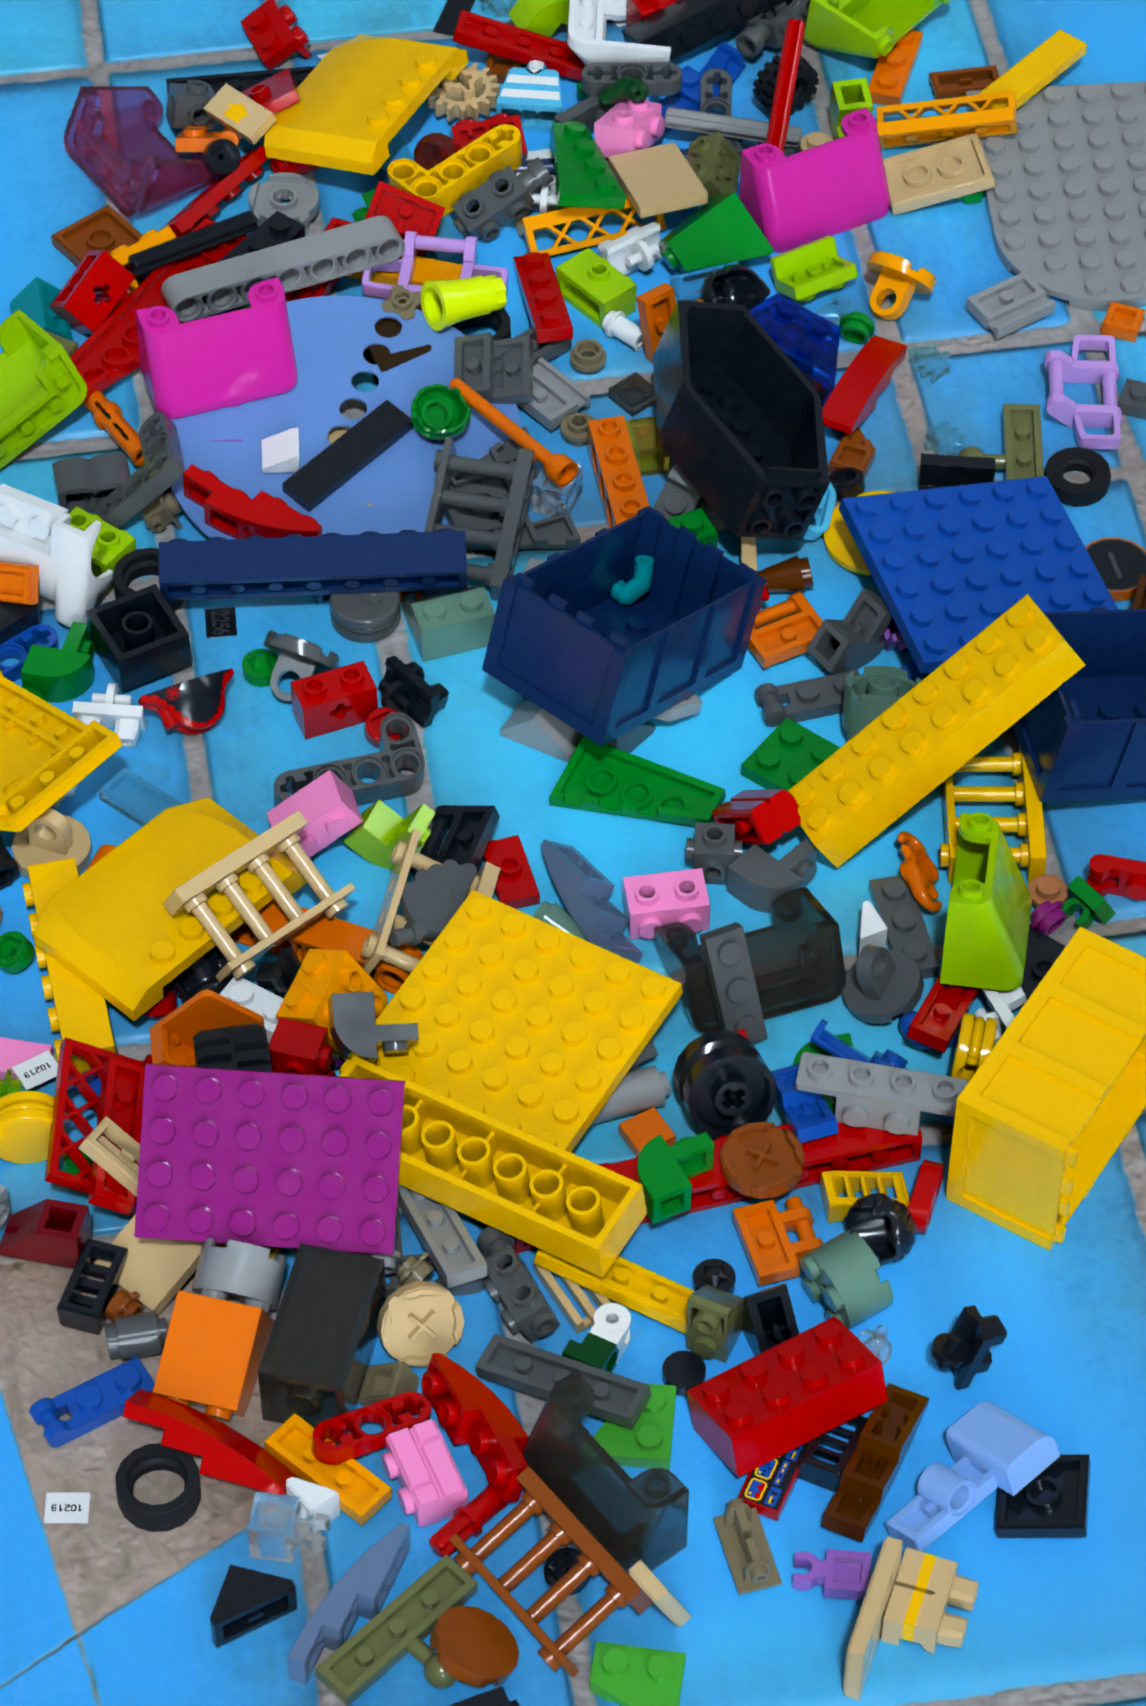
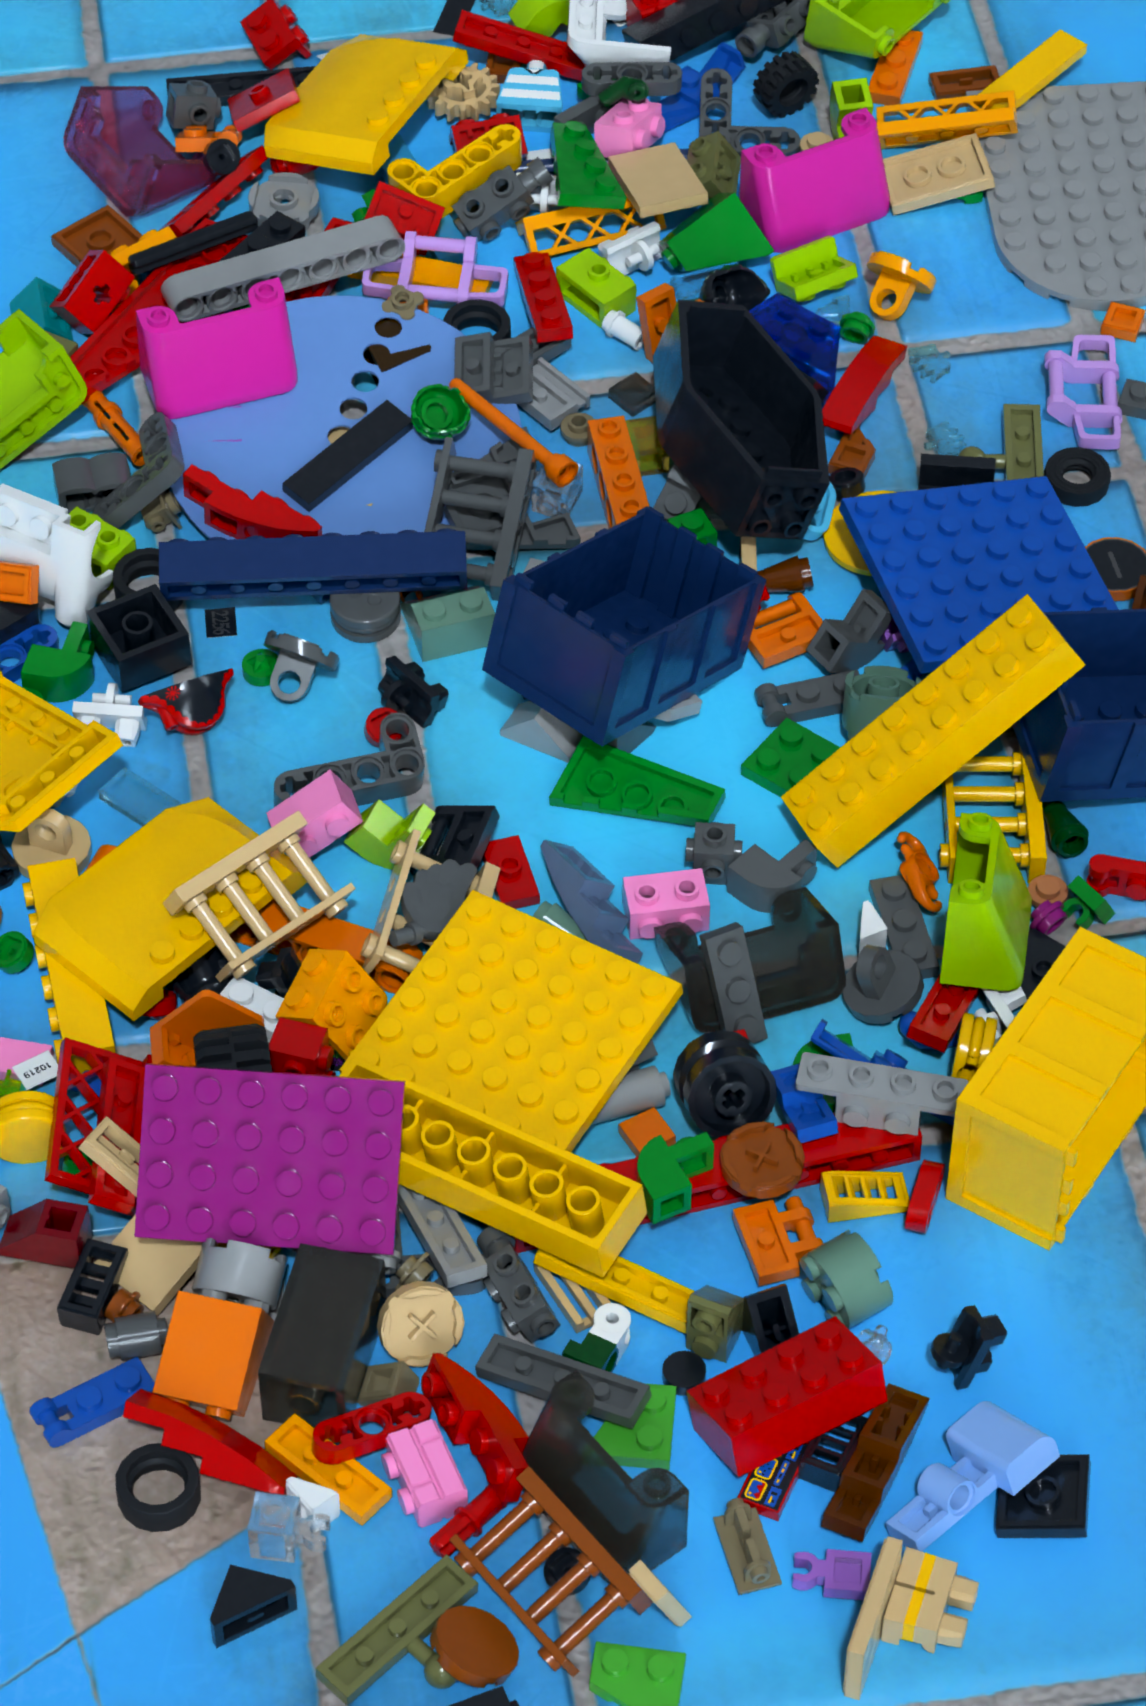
white sticker [44,1492,91,1523] -> none
tan tile [203,83,277,145] -> none
white slope [261,428,299,473] -> none
sand blue slope [287,1523,411,1685] -> none
red brick [290,661,378,740] -> none
dark grey brick [328,992,418,1063] -> none
clear red head [414,133,462,171] -> none
neon yellow plant [421,275,507,331] -> none
dark tan plate [570,339,606,373] -> none
teal arm [611,555,654,606] -> none
light grey axle [665,107,802,147] -> none
black tile [693,1259,736,1294] -> none
red brick [712,789,801,845] -> none
red axle [766,18,805,153] -> none
black hair [843,1193,916,1264] -> none
light grey plate [966,271,1056,340] -> none
none -> dark green cone [1043,801,1089,857]

